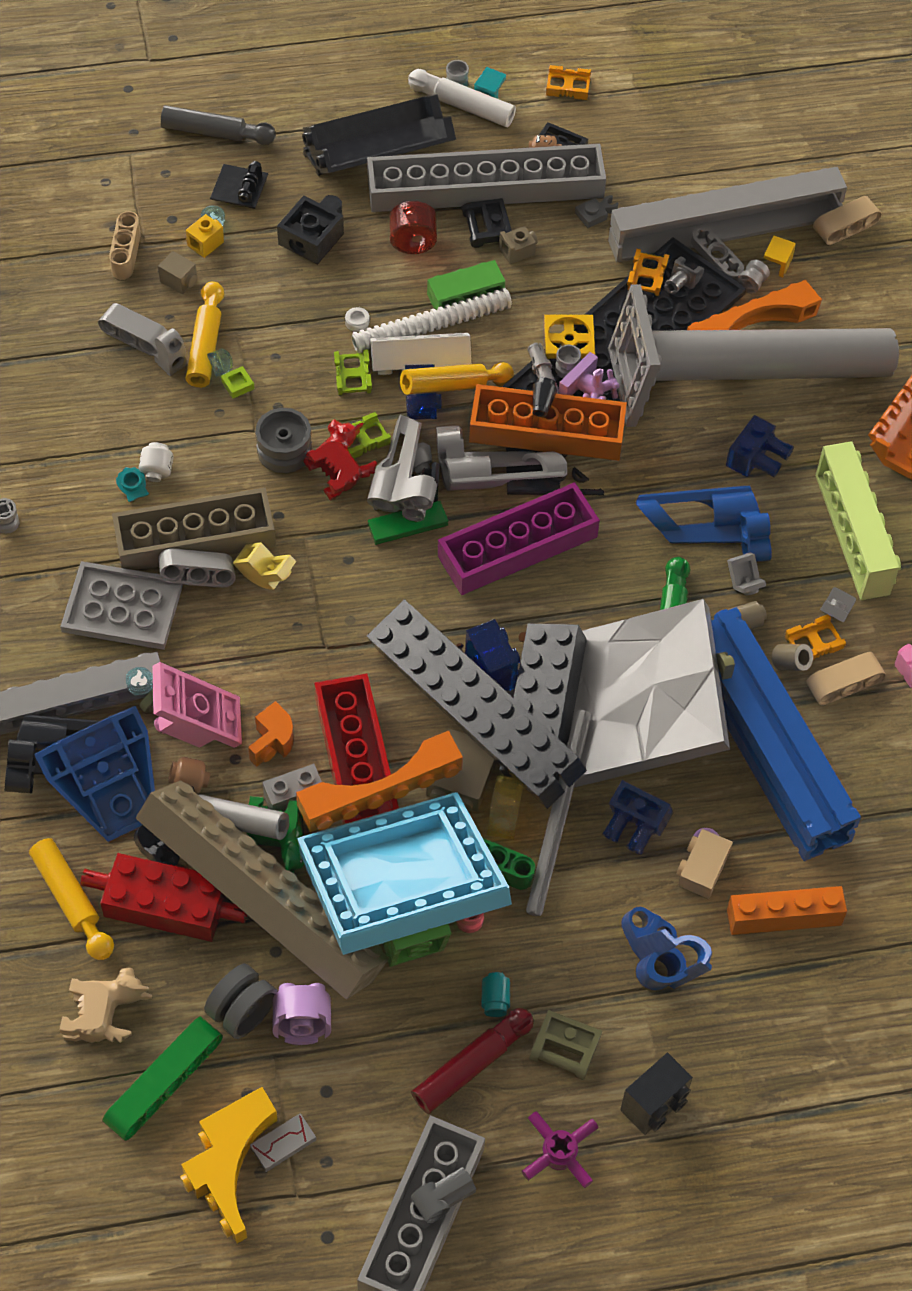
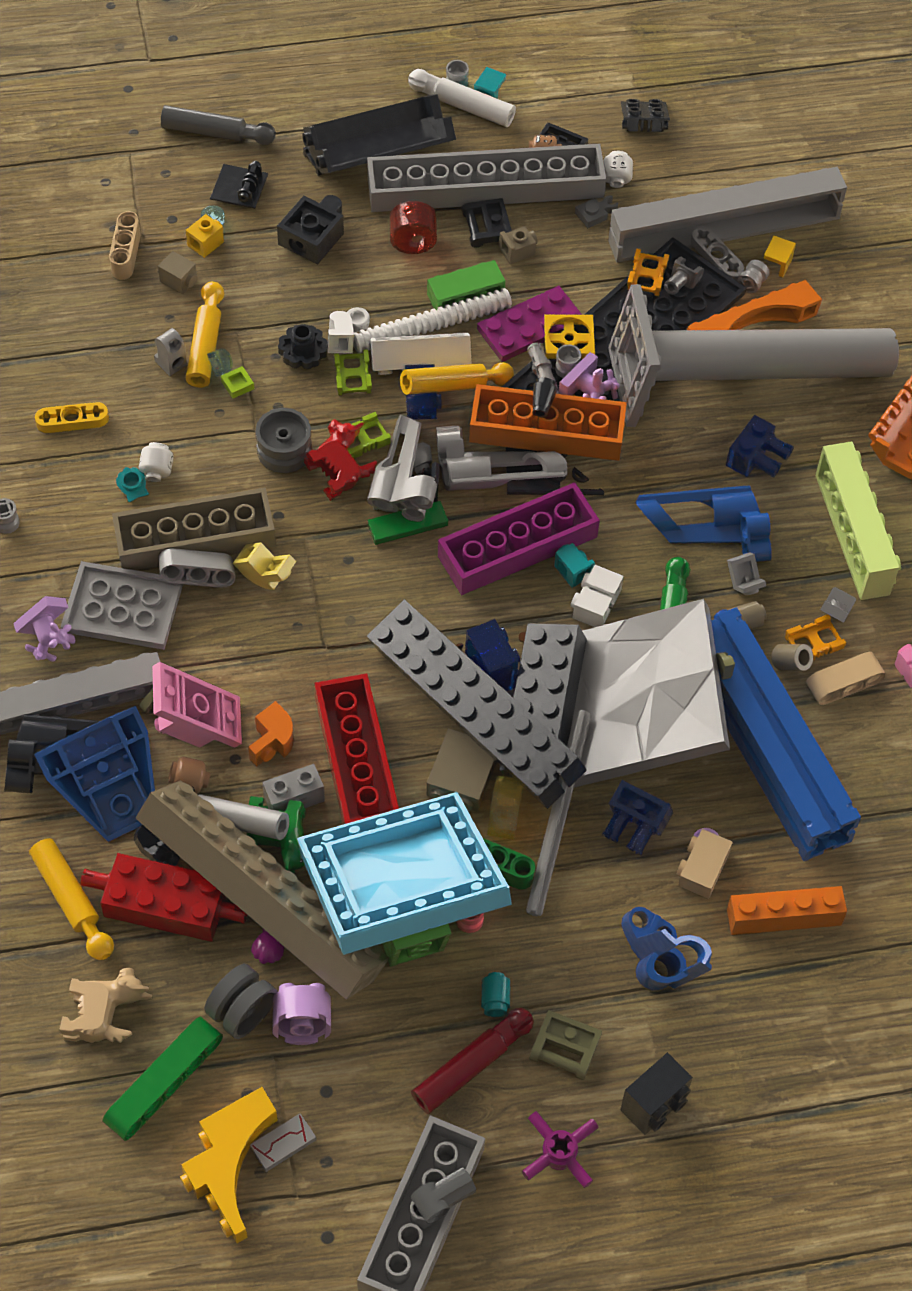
light grey beam [98,303,168,356] -> none
clear light blue tile [126,667,153,695] -> none
orange arch [296,730,463,832] -> none
light orange piece [546,65,591,100] -> none
tan beam [813,196,882,245] -> none
none -> lavender piece [13,596,75,662]
none -> yellow beam [35,402,109,433]
none -> magenta animal [251,928,284,964]
none -> black plant [278,324,328,370]
none -> white leg [327,311,354,353]
none -> magenta plate [477,286,582,362]
none -> teal brick [554,543,595,588]
none -> white piece [571,565,624,627]
none -> white head [603,151,633,188]
none -> black hinge [621,99,670,132]

